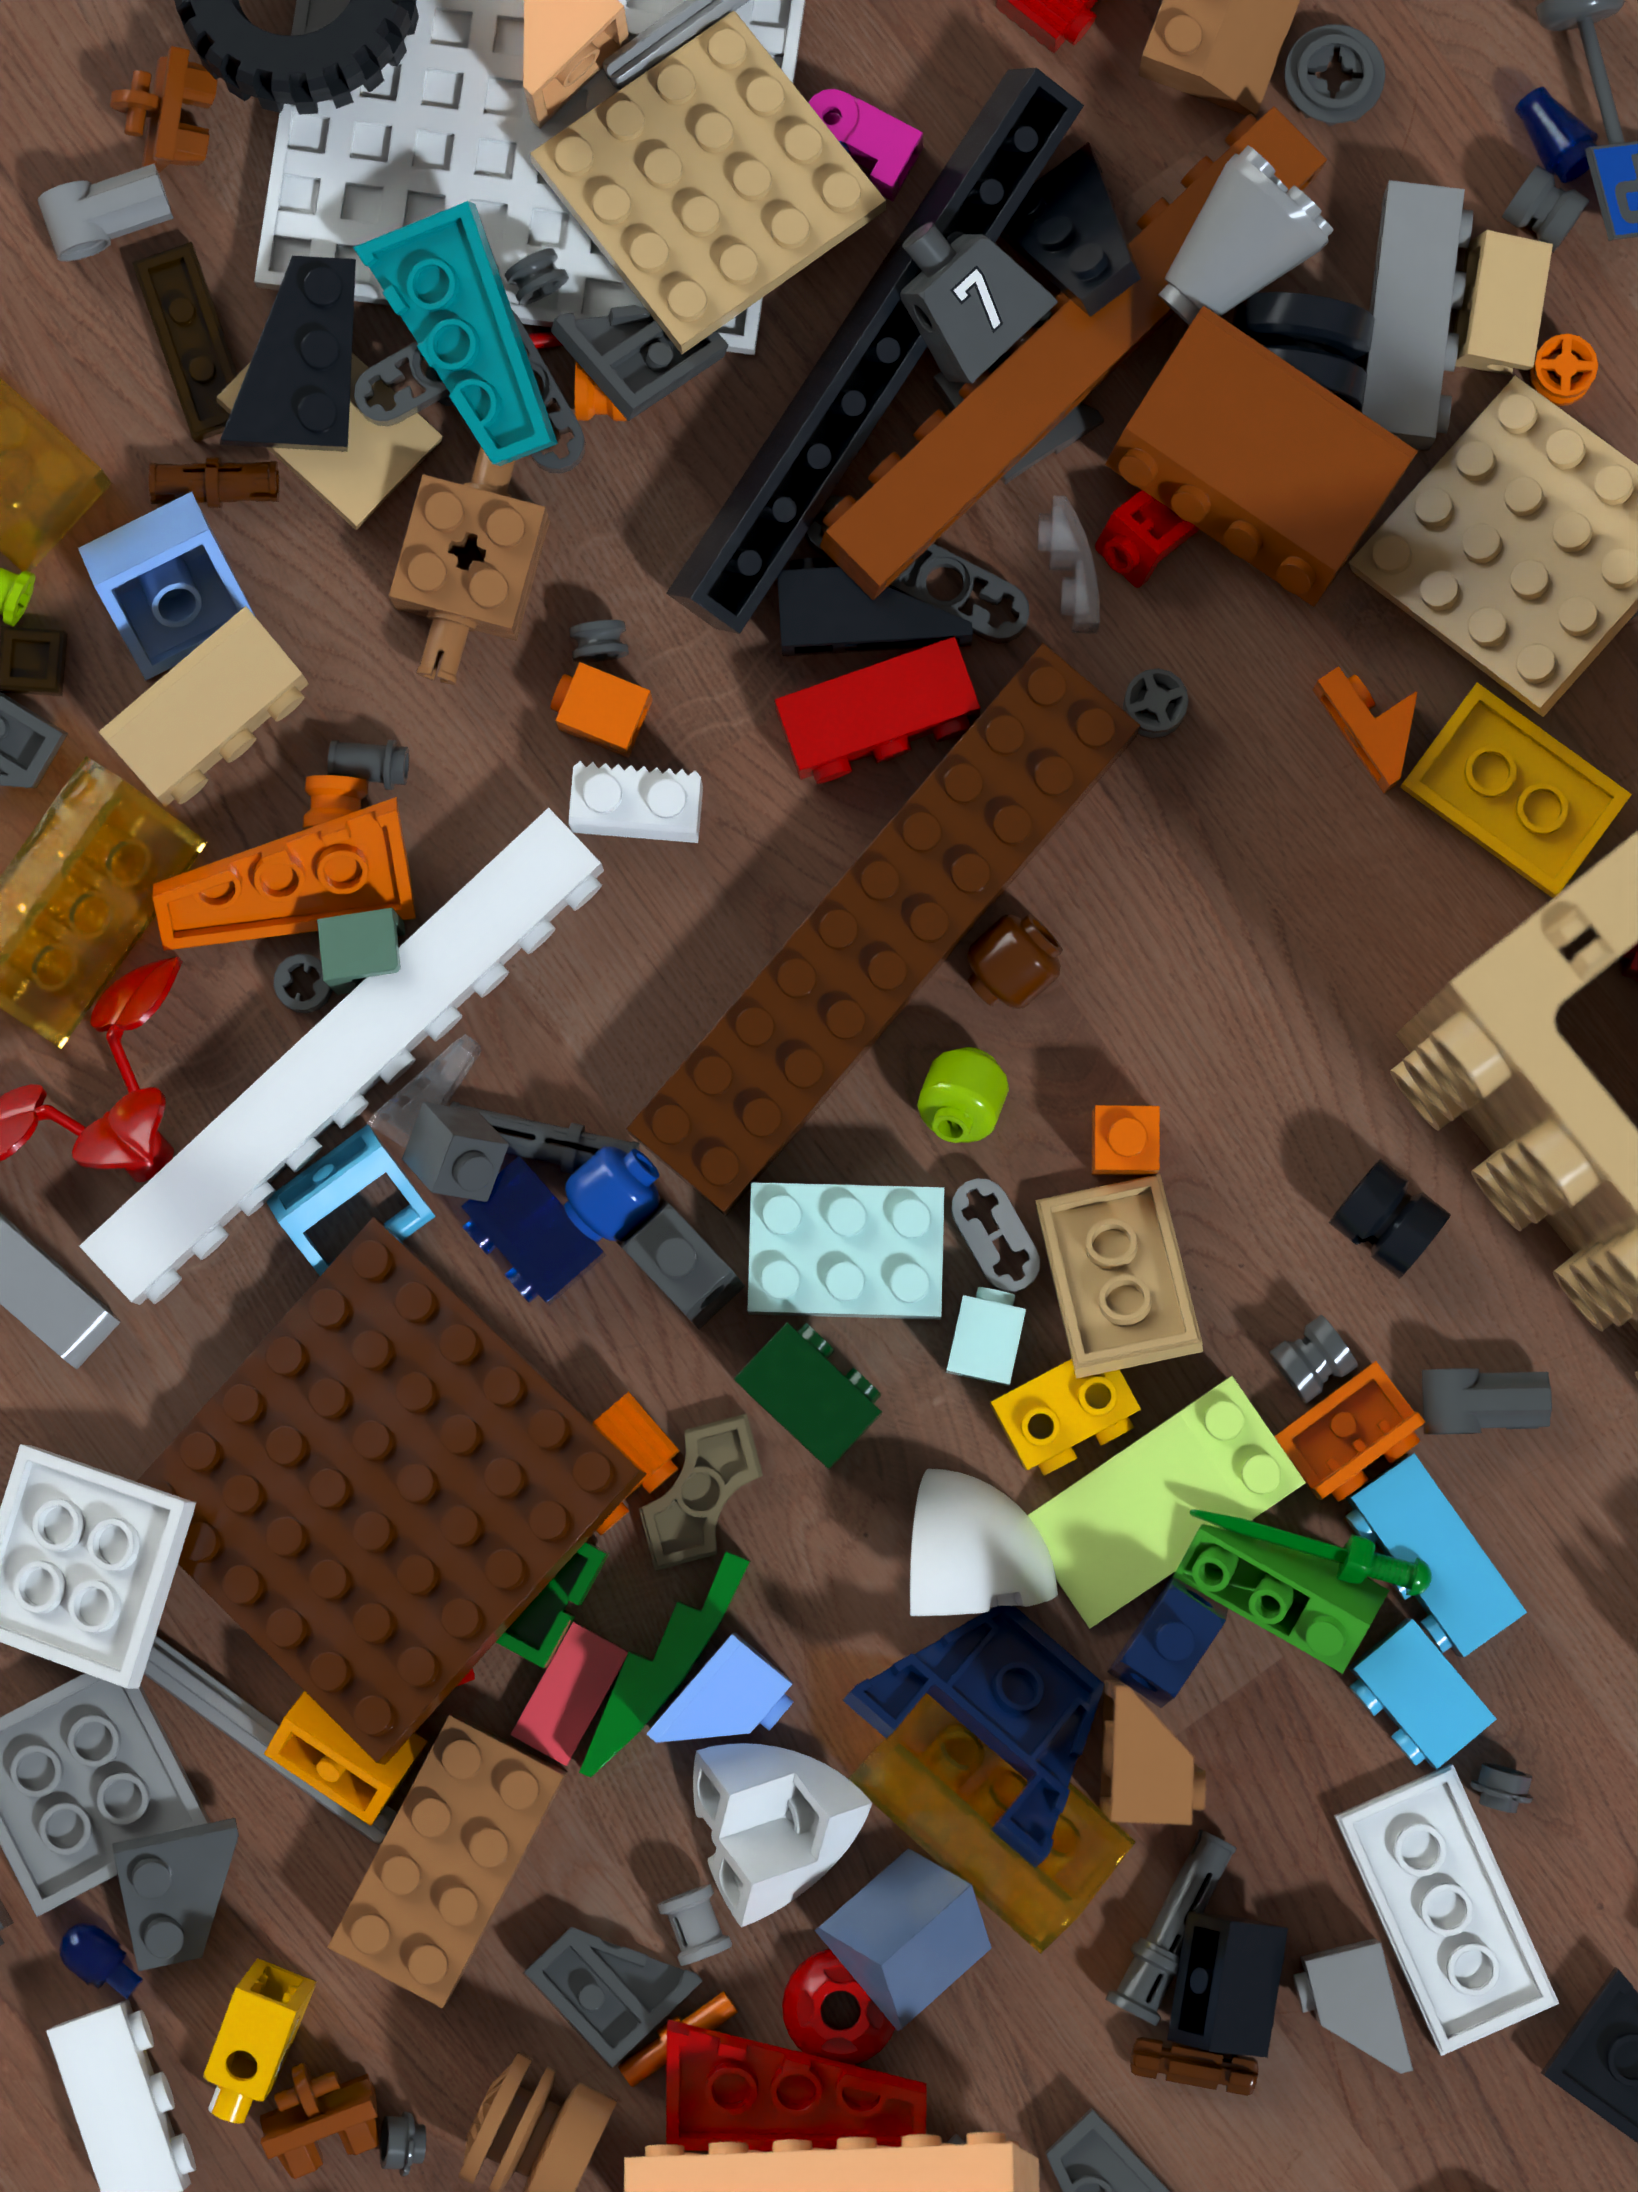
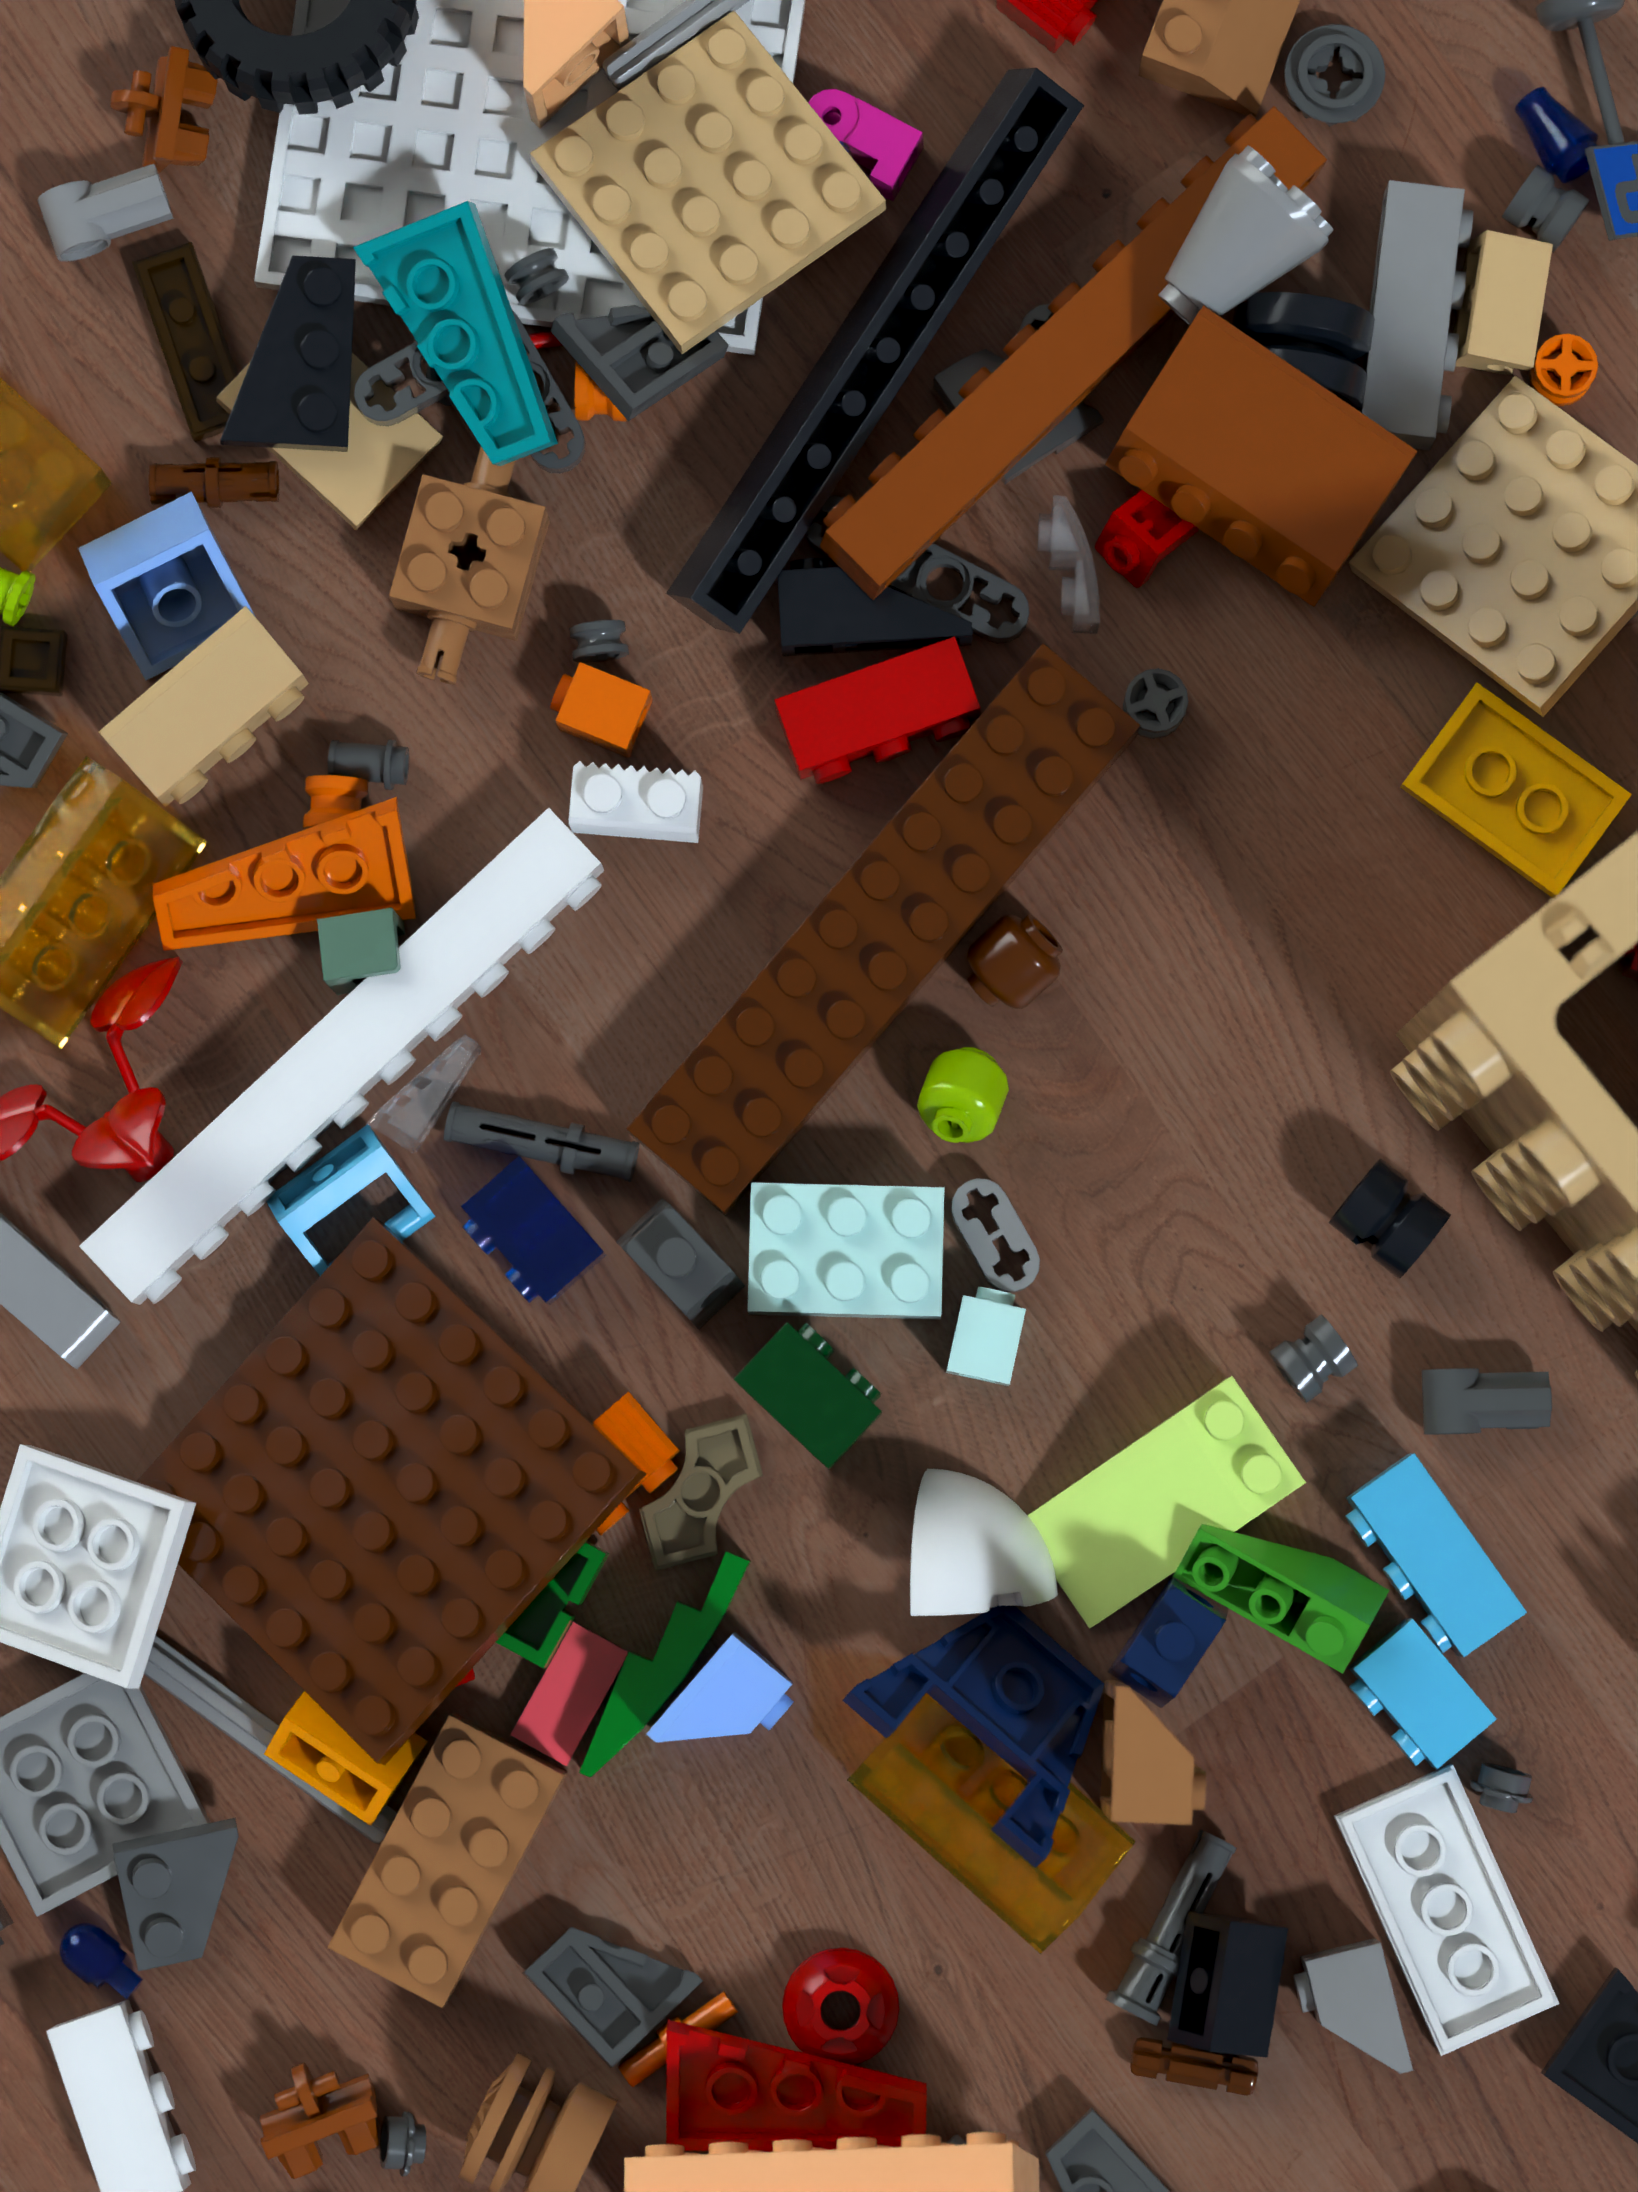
yellow torso [203,1958,317,2124] -> none
dark grey bush [273,954,333,1013] -> none
dark grey brick [402,1102,509,1202] -> none
blue head [564,1146,660,1241] -> none
light grey bush [657,1884,732,1966] -> none
white brick [693,1743,872,1927] -> none
sand blue slope [815,1848,992,2031] -> none
dark grey torso [900,222,1058,383] -> none
yellow brick [989,1359,1141,1476] -> none
black wing [1000,142,1141,317] -> none
tan tile [1035,1174,1203,1379] -> none
orange brick [1092,1105,1160,1175] -> none
green sword [1190,1509,1432,1596] -> none
orange bracket [1274,1361,1426,1502] -> none
orange slope [1313,666,1417,794] -> none

